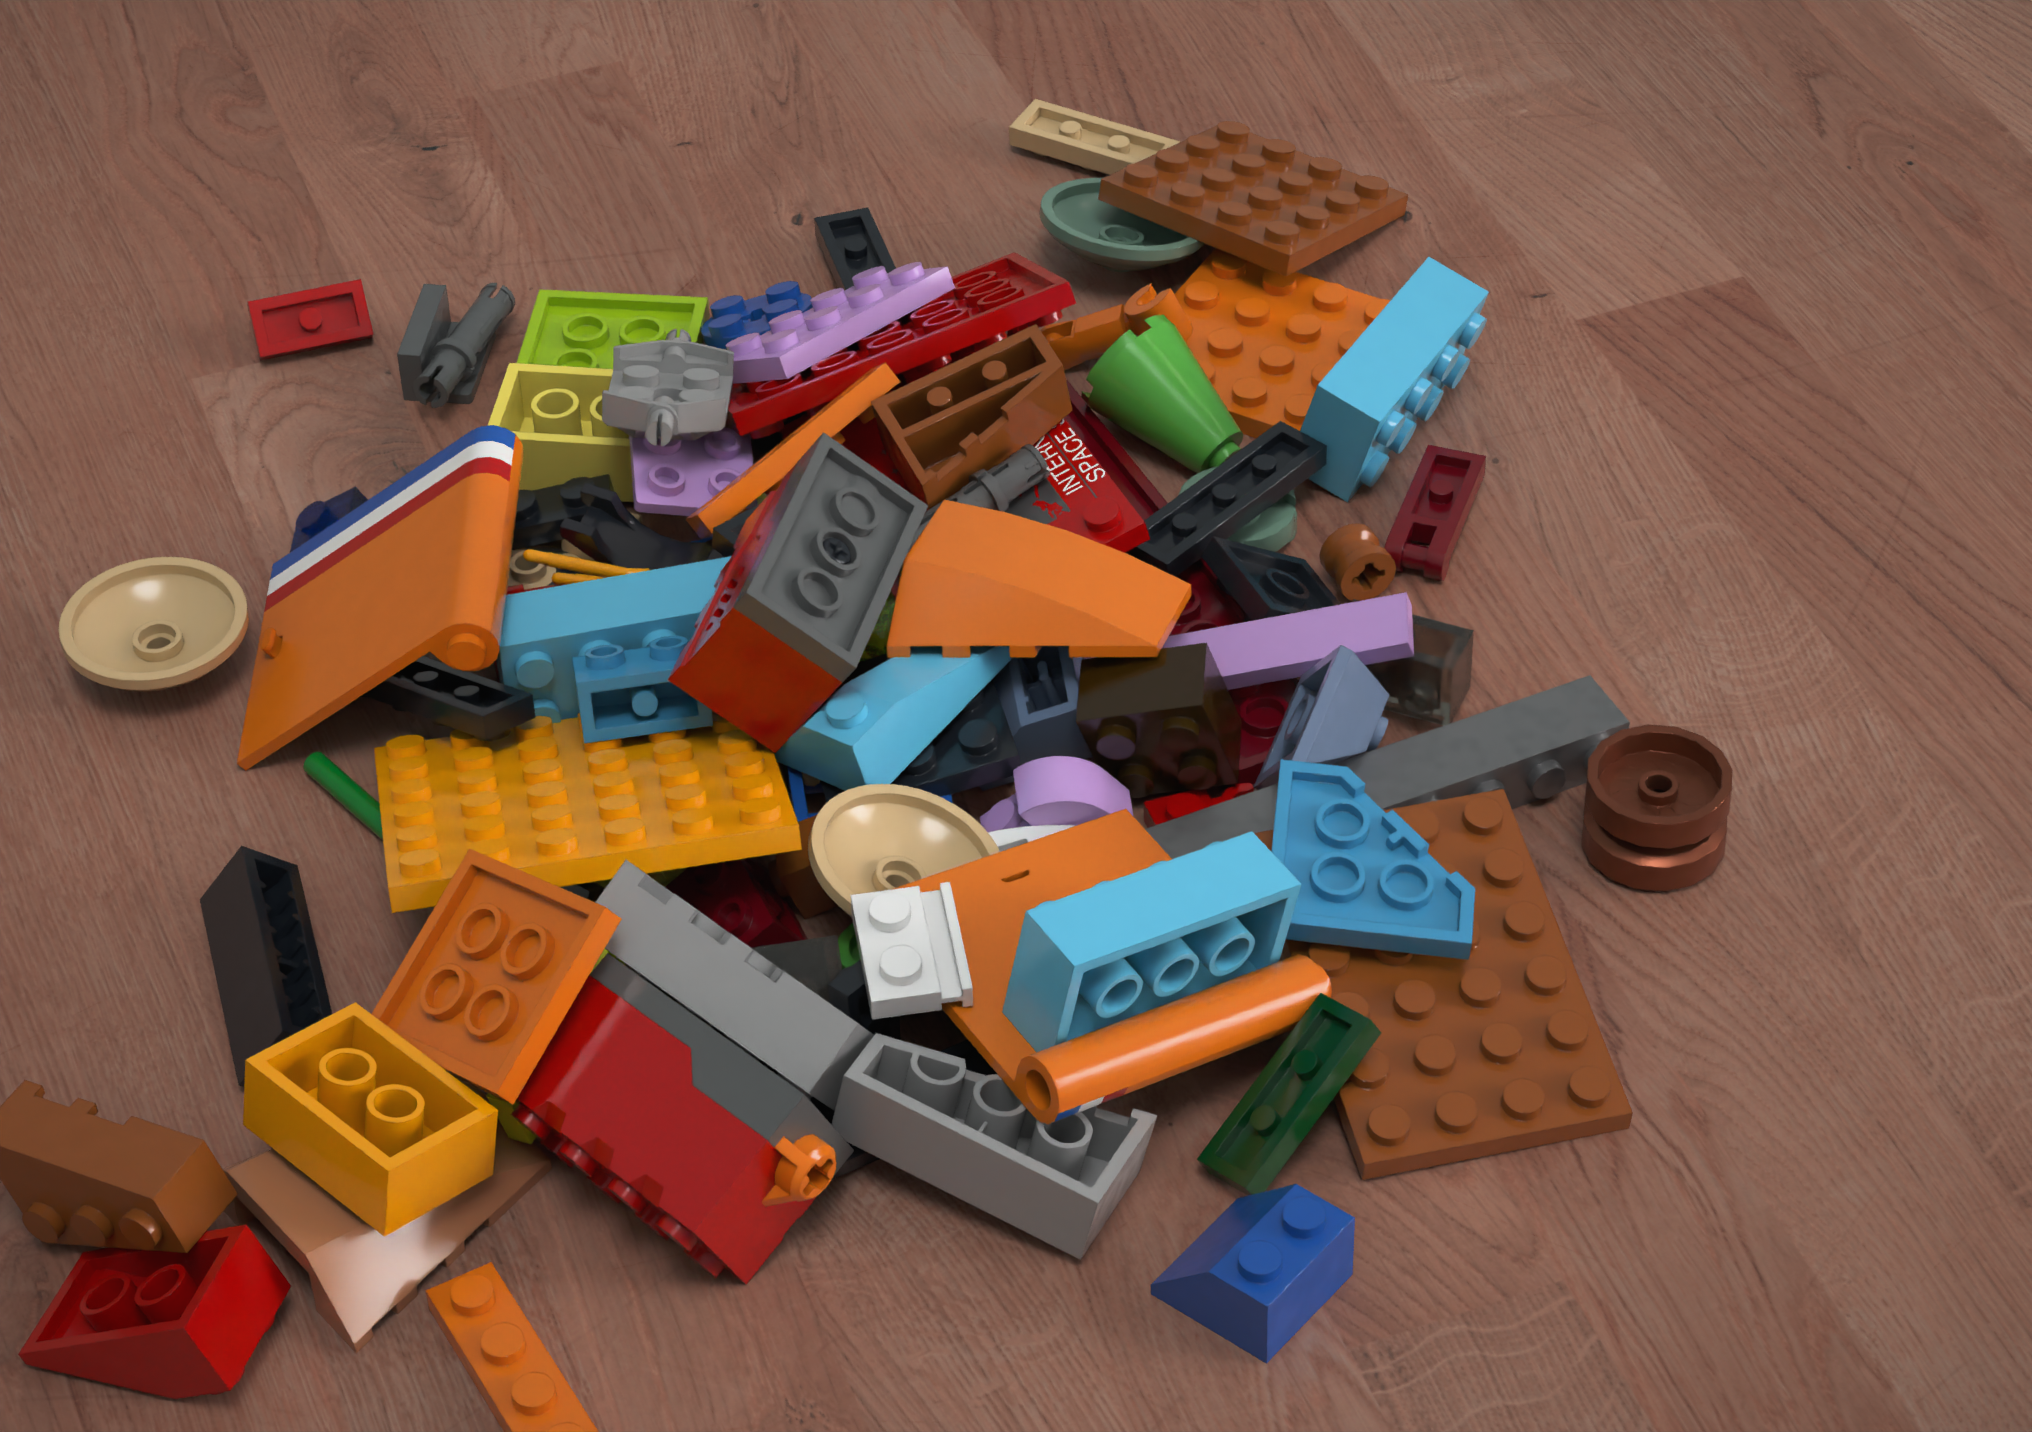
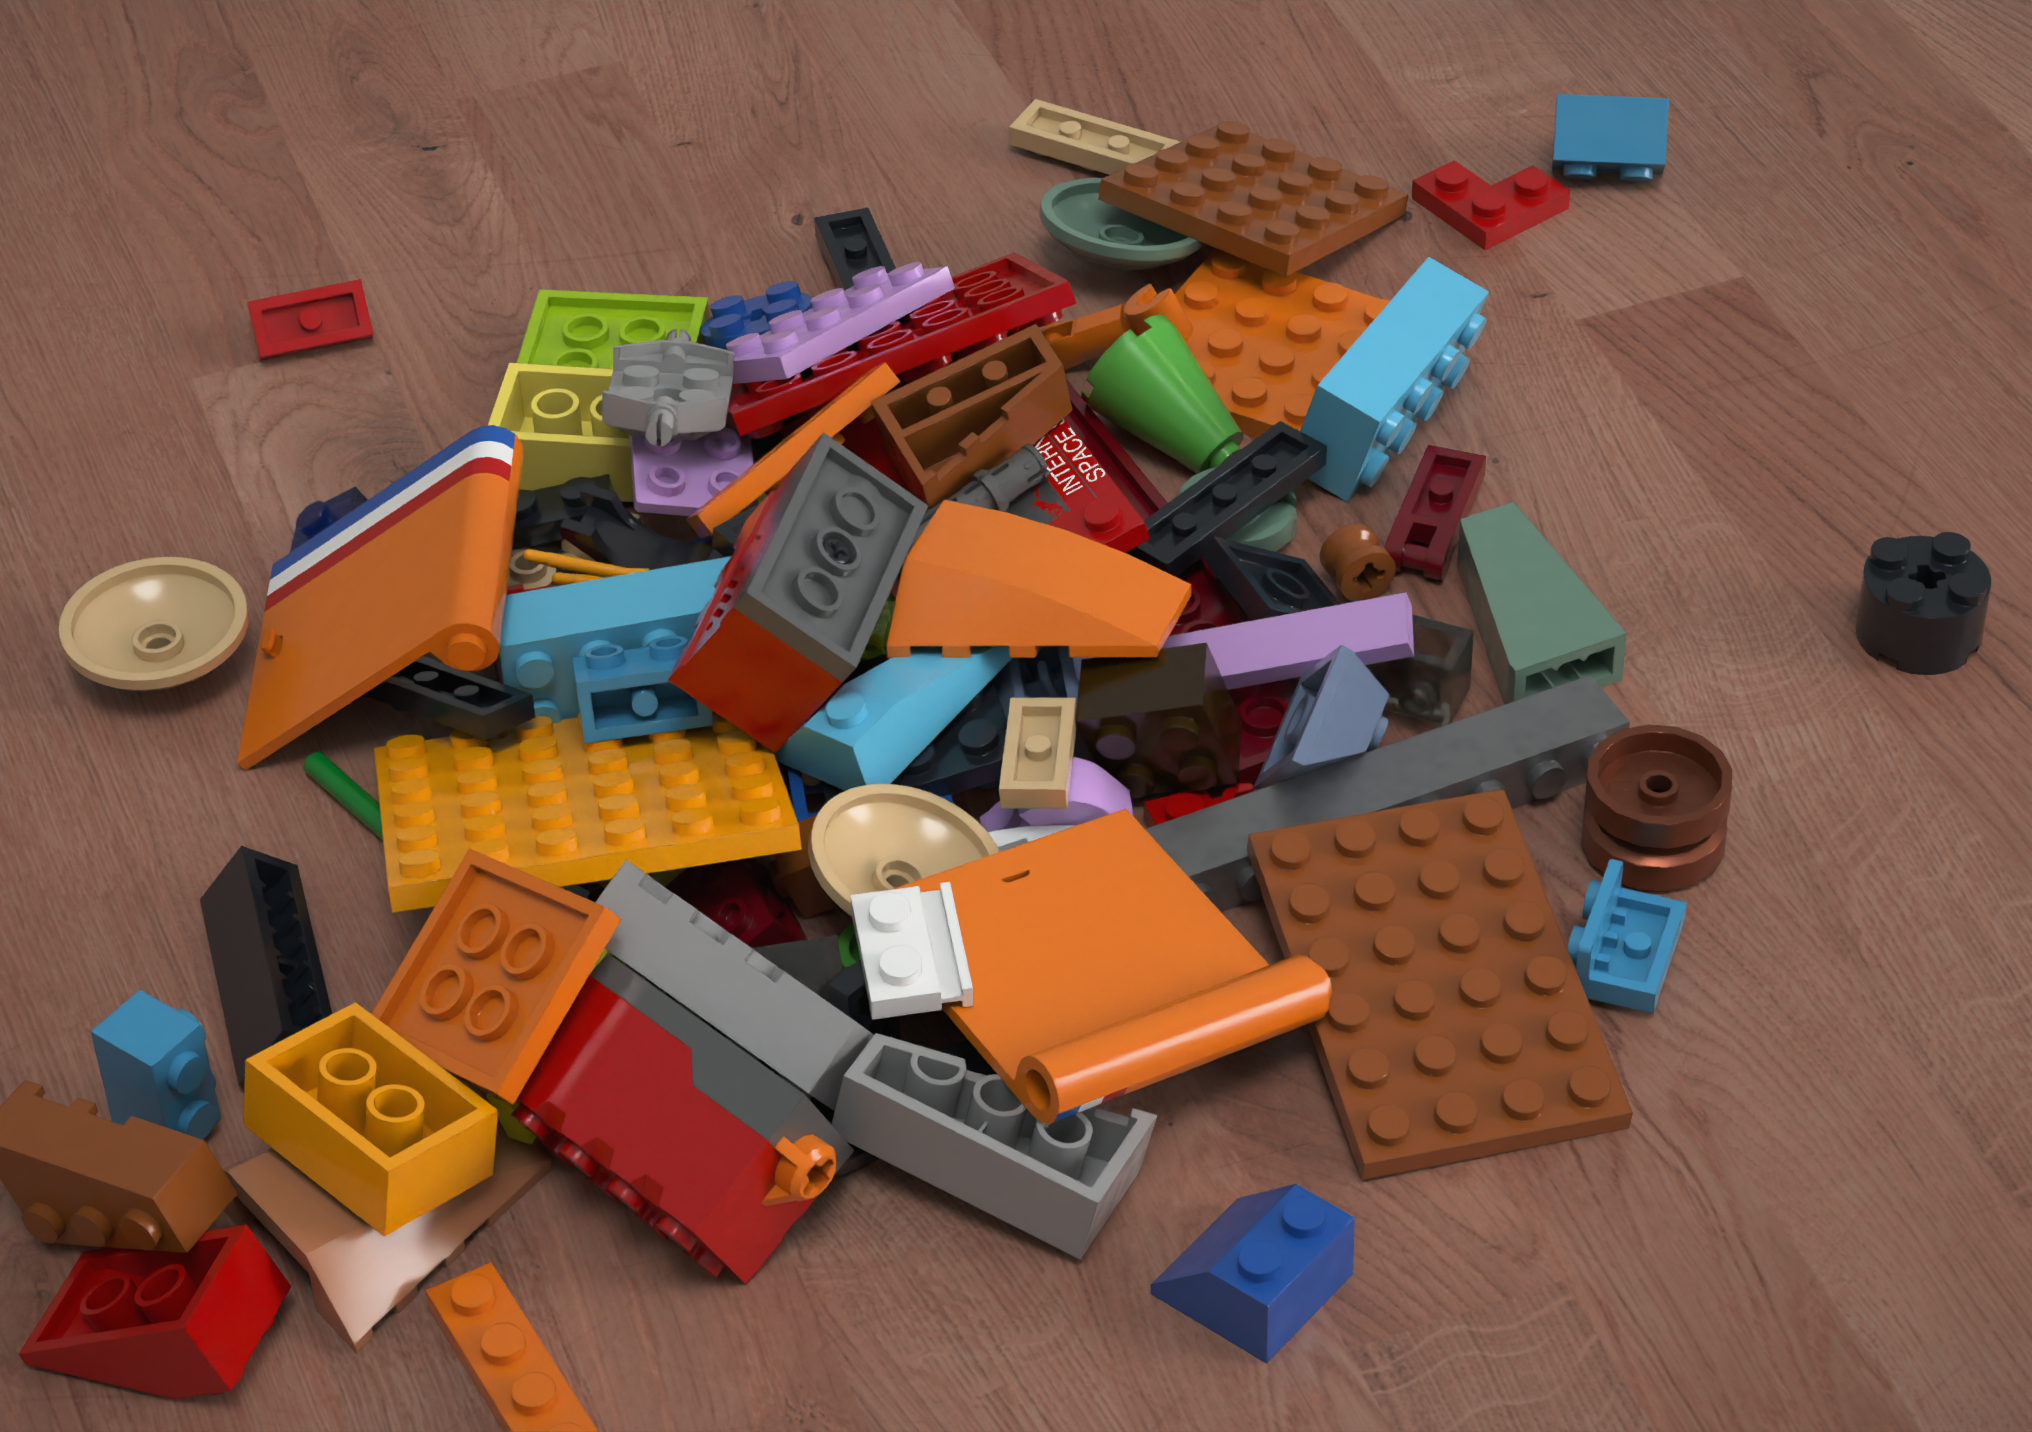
dark grey panel [397,284,496,404] -> none
dark grey pin [412,283,515,408] -> none
medium azure brick [1002,831,1301,1052] -> none
dark green plate [1197,992,1381,1195] -> none
dark azure plate [1271,759,1475,960] -> none
none -> dark azure brick [90,990,221,1139]
none -> tan plate [999,698,1077,809]
none -> red plate [1412,160,1570,250]
none -> sand green slope [1457,502,1627,705]
none -> dark azure brick [1552,94,1669,182]
none -> dark azure bracket [1567,859,1687,1014]
none -> black brick [1856,532,1991,675]

